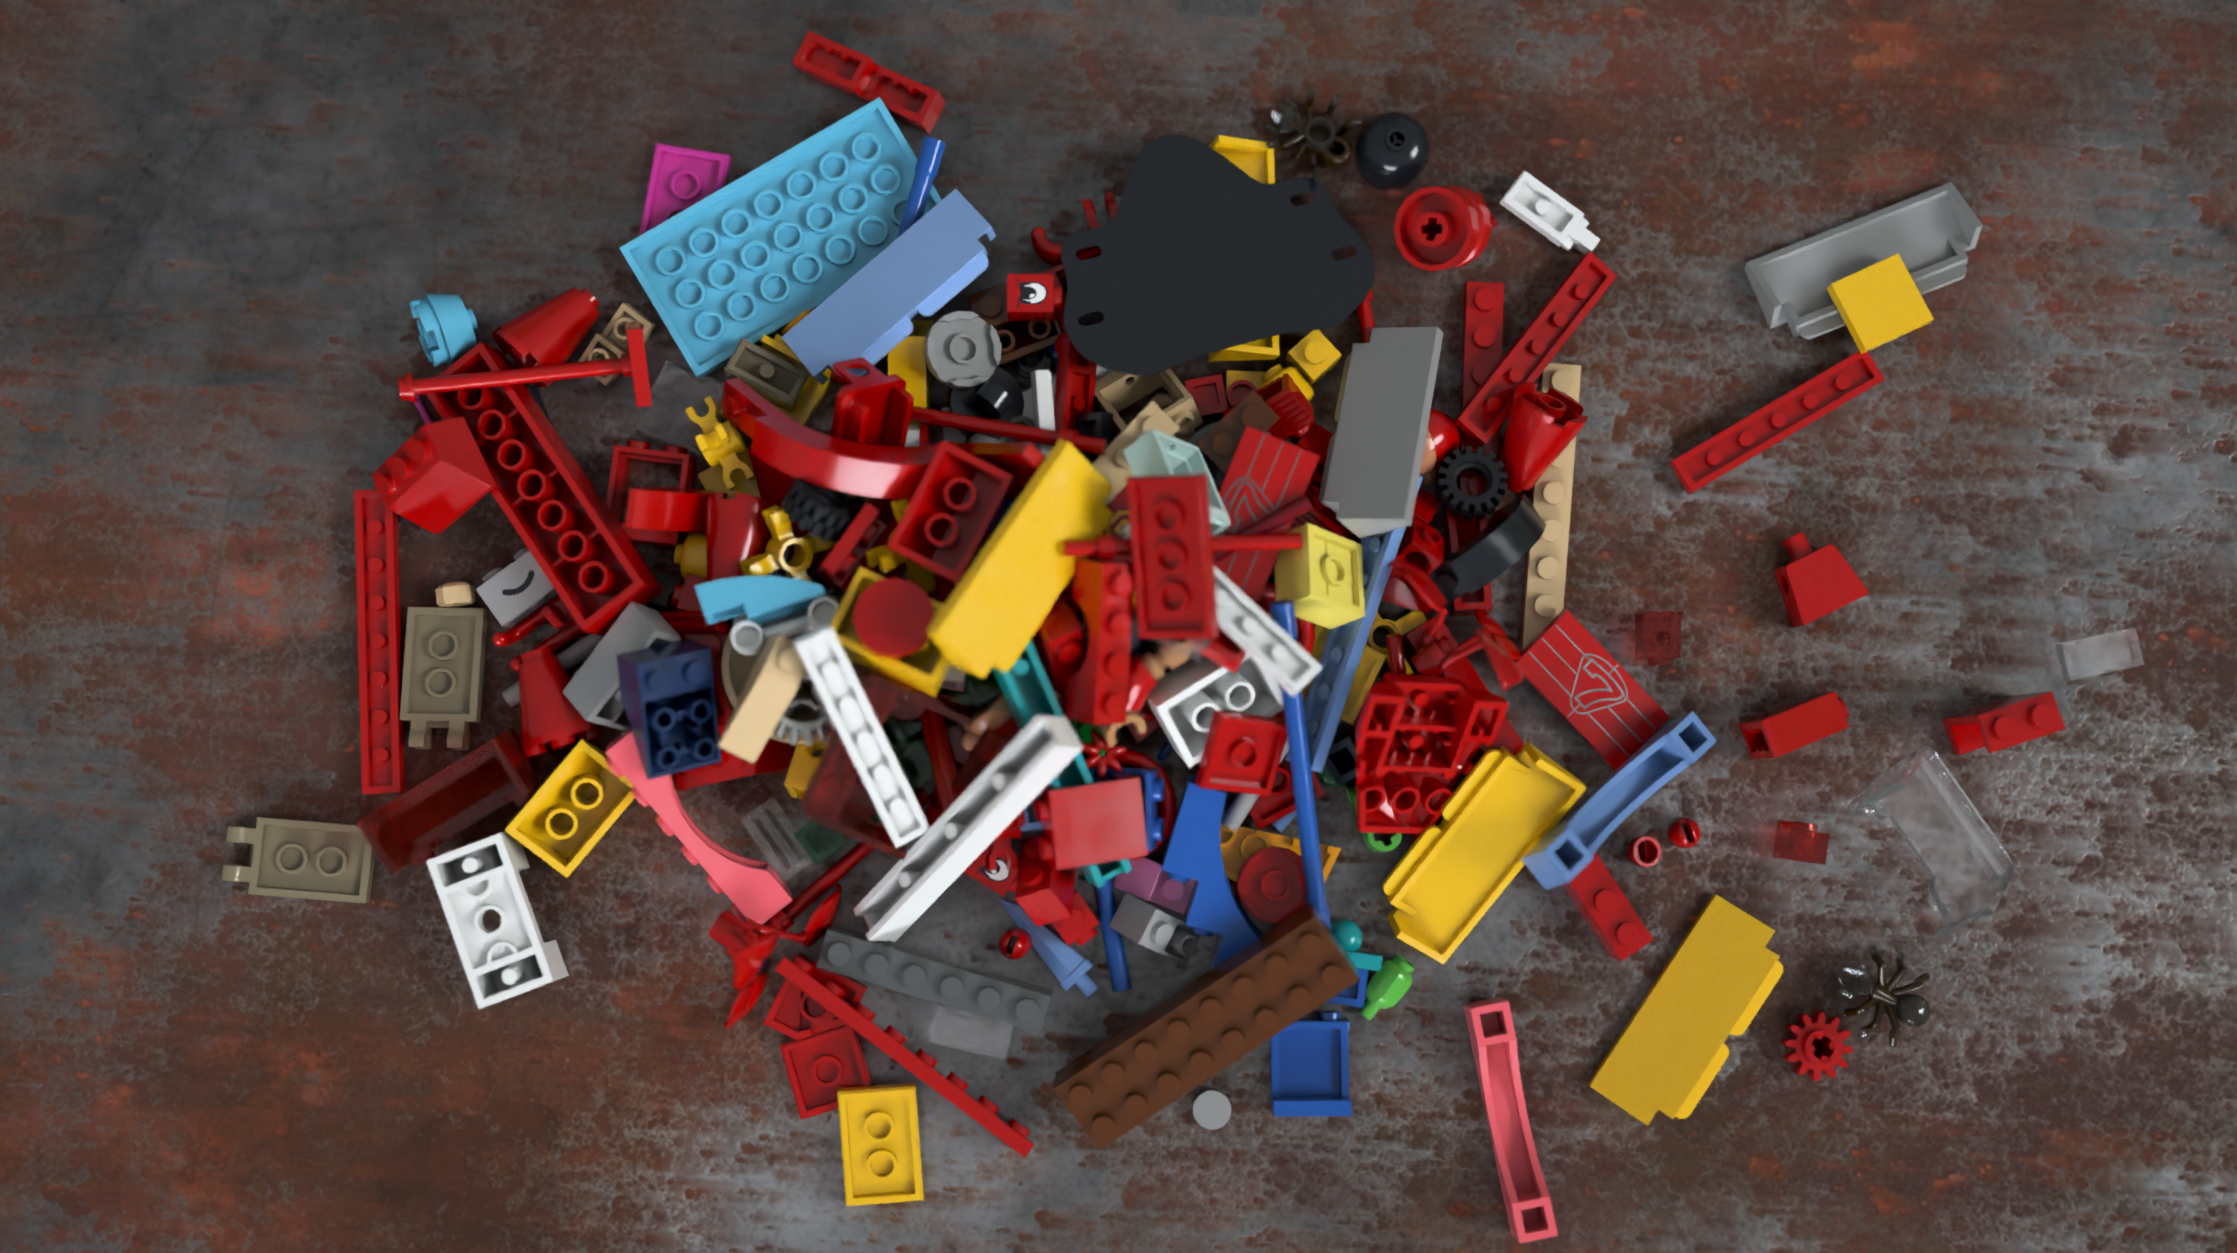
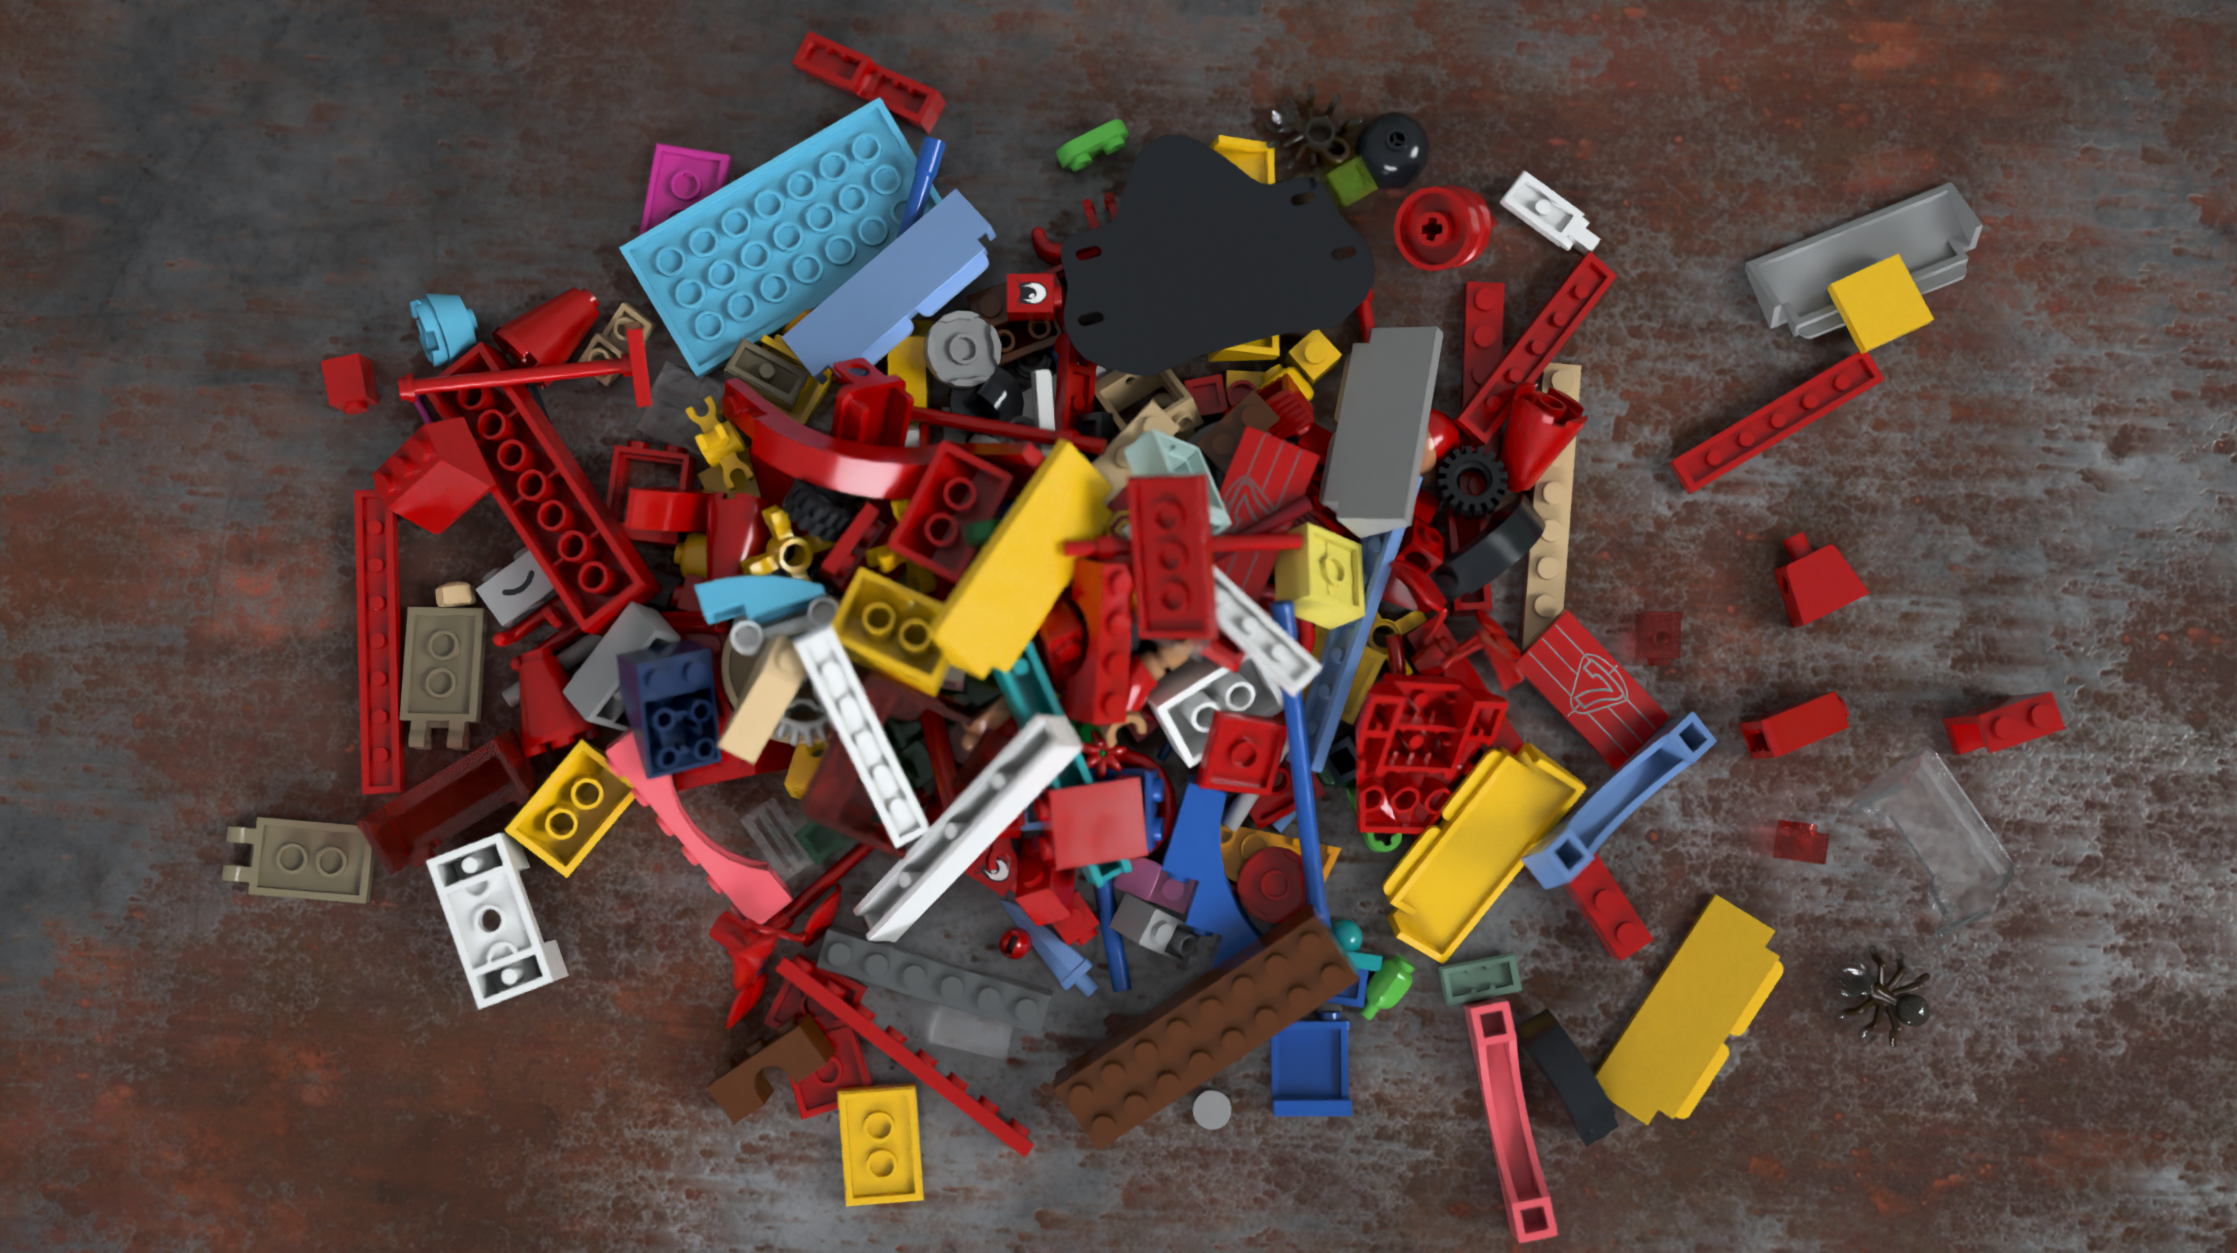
red tile [853,578,935,659] -> none
red hinge [1626,836,1661,867] -> none
red hinge [1667,818,1701,848] -> none
red gear [1780,1010,1854,1081] -> none
clear tile [2055,628,2145,681] -> none
none -> red brick [321,353,380,415]
none -> reddish brown arch [707,1013,835,1124]
none -> dark green tile [964,519,1001,548]
none -> bright green plate [1055,119,1129,171]
none -> clear neon green plate [1326,155,1378,208]
none -> sand green plate [1437,952,1522,1006]
none -> black arch [1515,1008,1619,1147]

